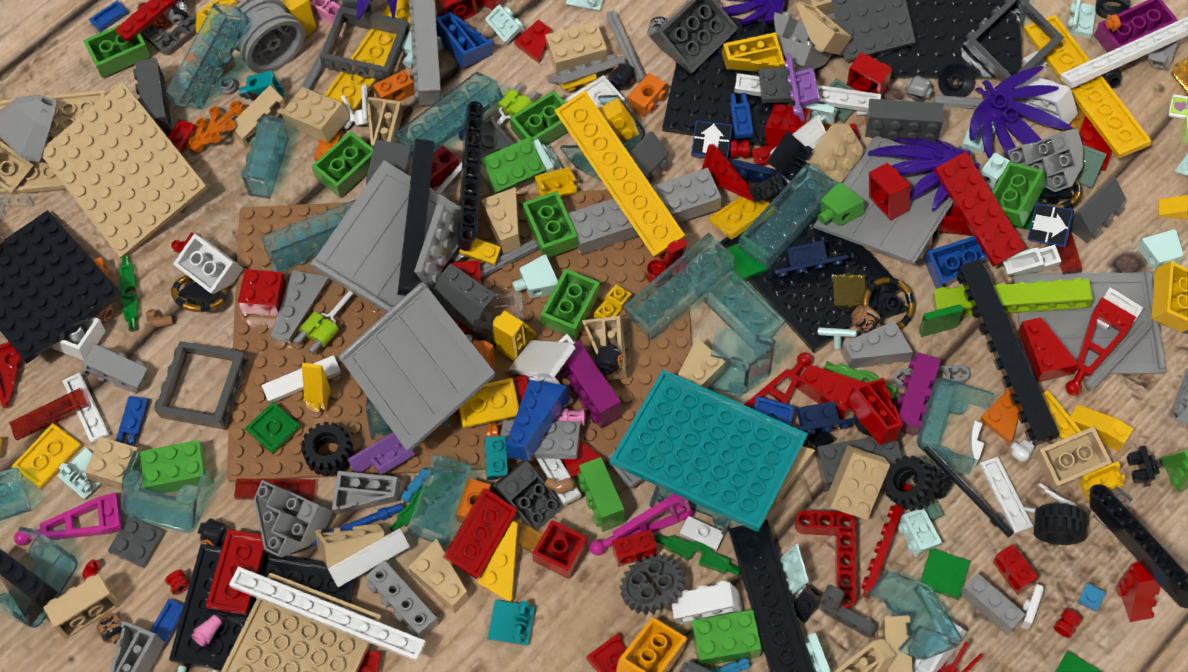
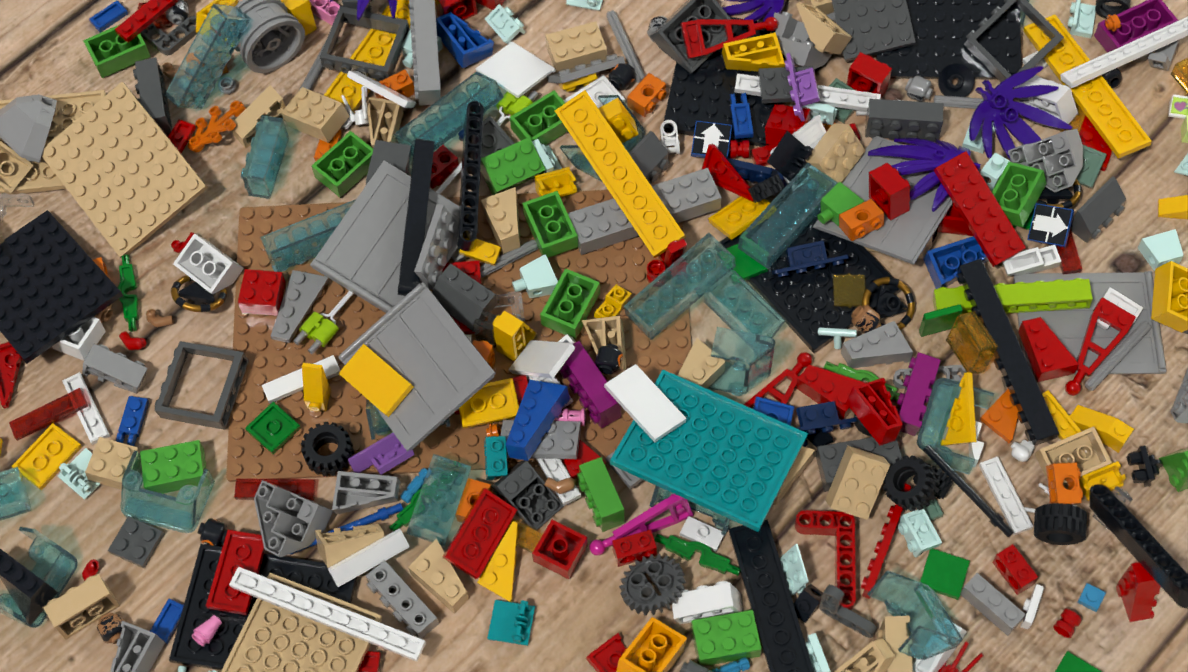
dark pink plate [14,492,122,546] -> none
red wheel [165,570,190,595] -> none
teal torso [239,70,284,102] -> none
red wing [514,19,551,64] -> none
none -> red arm [119,331,147,350]
none -> medium nougat arm [162,62,187,80]
none -> yellow tile [338,344,414,417]
none -> white tile [347,70,416,108]
none -> white piece [475,41,556,98]
none -> white tile [604,364,686,443]
none -> white piece [660,120,680,154]
none -> red plate [681,17,778,59]
none -> orange brick [839,199,884,241]
none -> yellow wing [941,372,976,446]
none -> clear yellow brick [946,311,998,374]
none -> orange brick [1046,462,1083,505]

